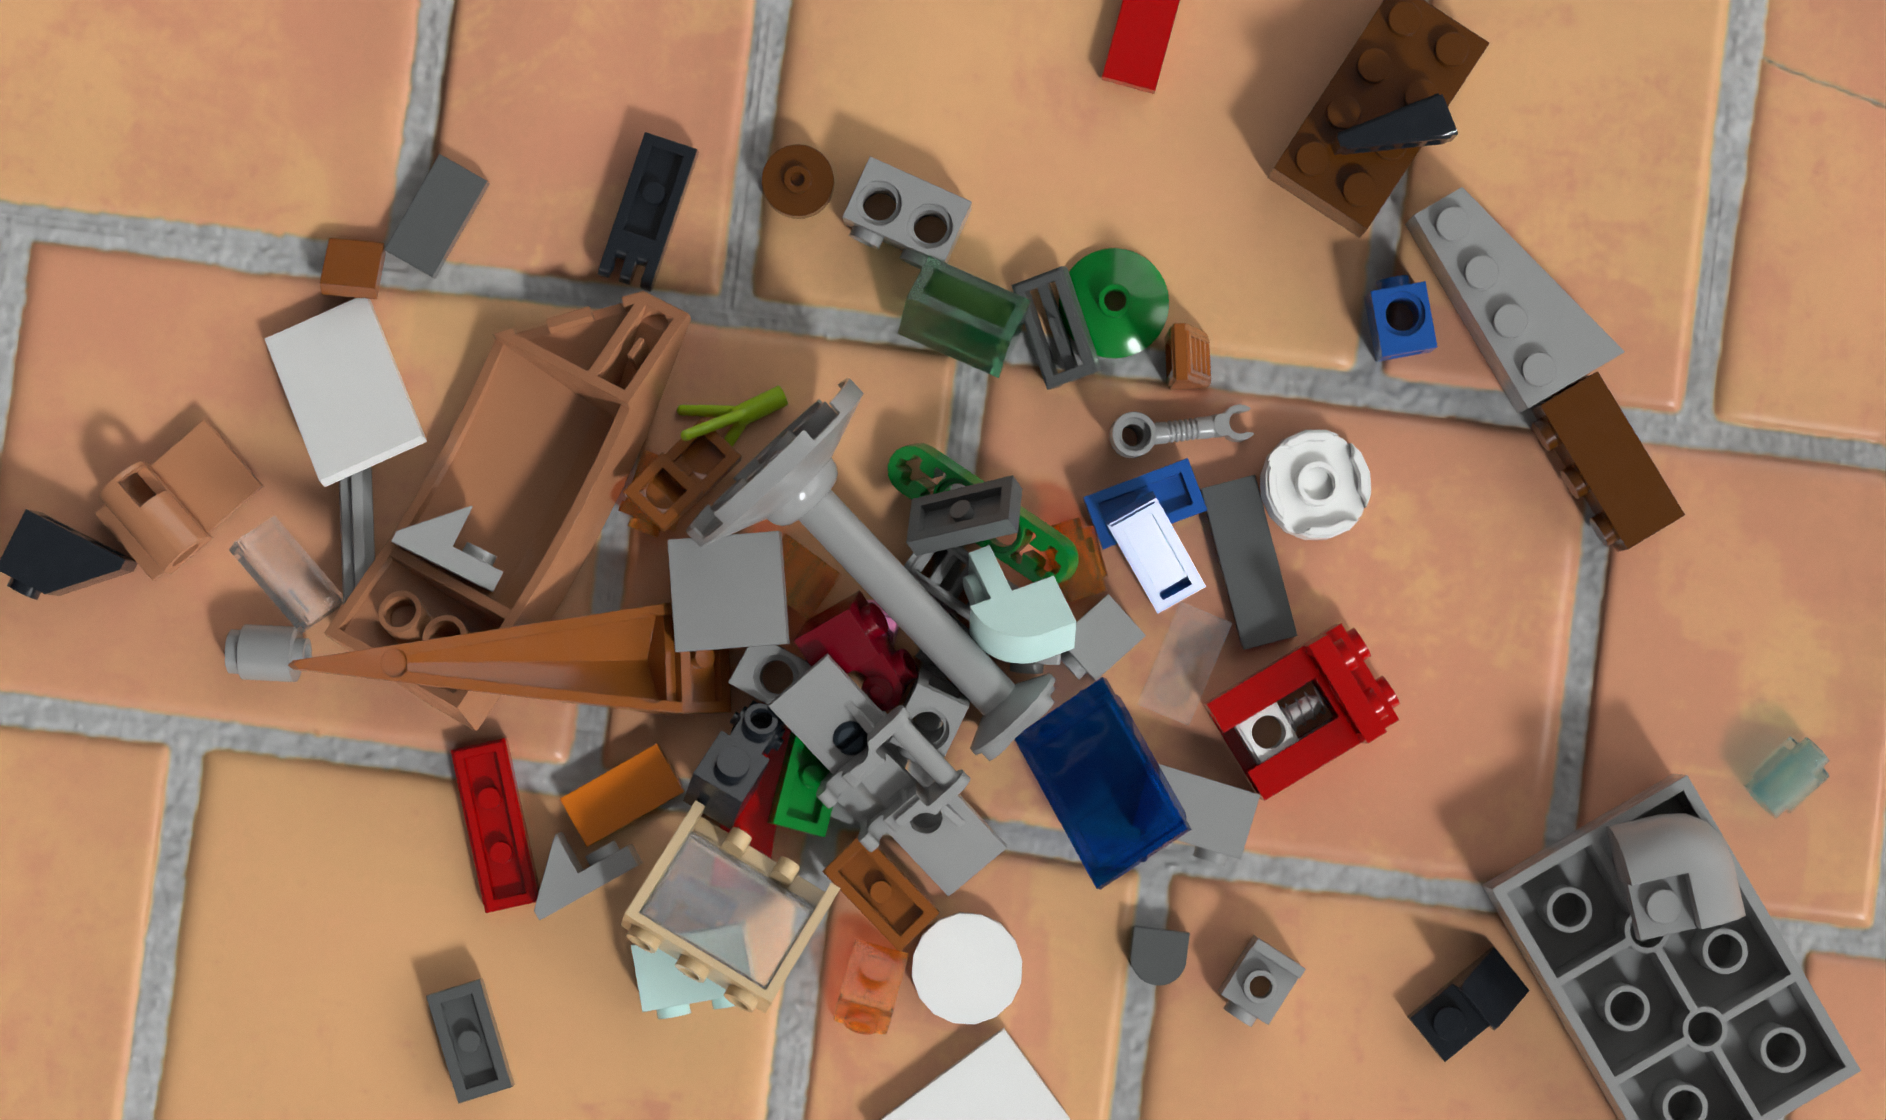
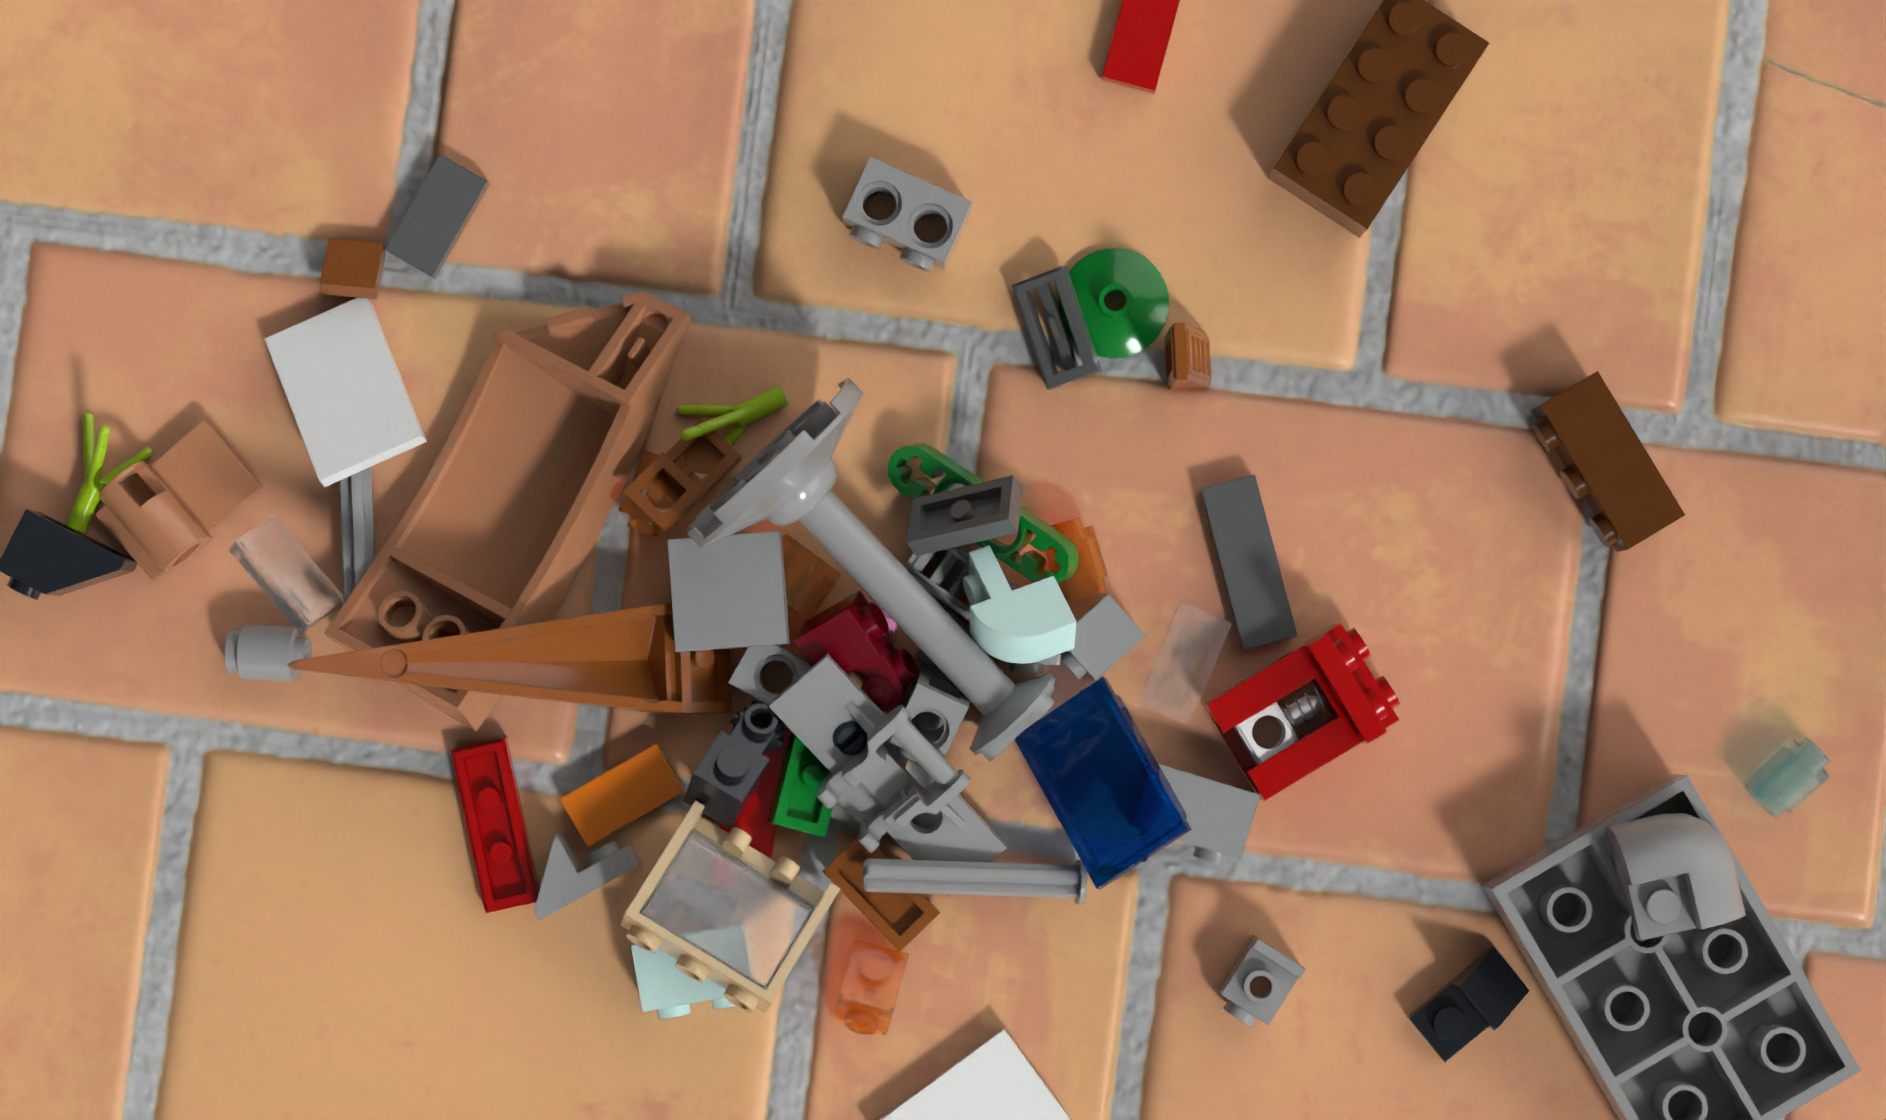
light grey slope [391,506,503,592] -> none
dark grey plate [426,978,515,1104] -> none
black hinge [598,132,699,292] -> none
reddish brown wheel [762,144,835,219] -> none
clear green brick [898,256,1031,378] -> none
white tile [912,912,1022,1024] -> none
blue plate [1083,458,1207,550] -> none
tile [1104,491,1206,614] -> none
light grey brick [1109,404,1254,458] -> none
dark grey tile [1130,925,1190,986] -> none
white tile [1260,430,1371,540] -> none
black slope [1330,93,1458,155] -> none
blue brick [1364,275,1438,362] -> none
light grey wedge [1405,187,1625,414] -> none
none -> lime plant [66,413,153,533]
none -> light grey axle [862,858,1087,904]

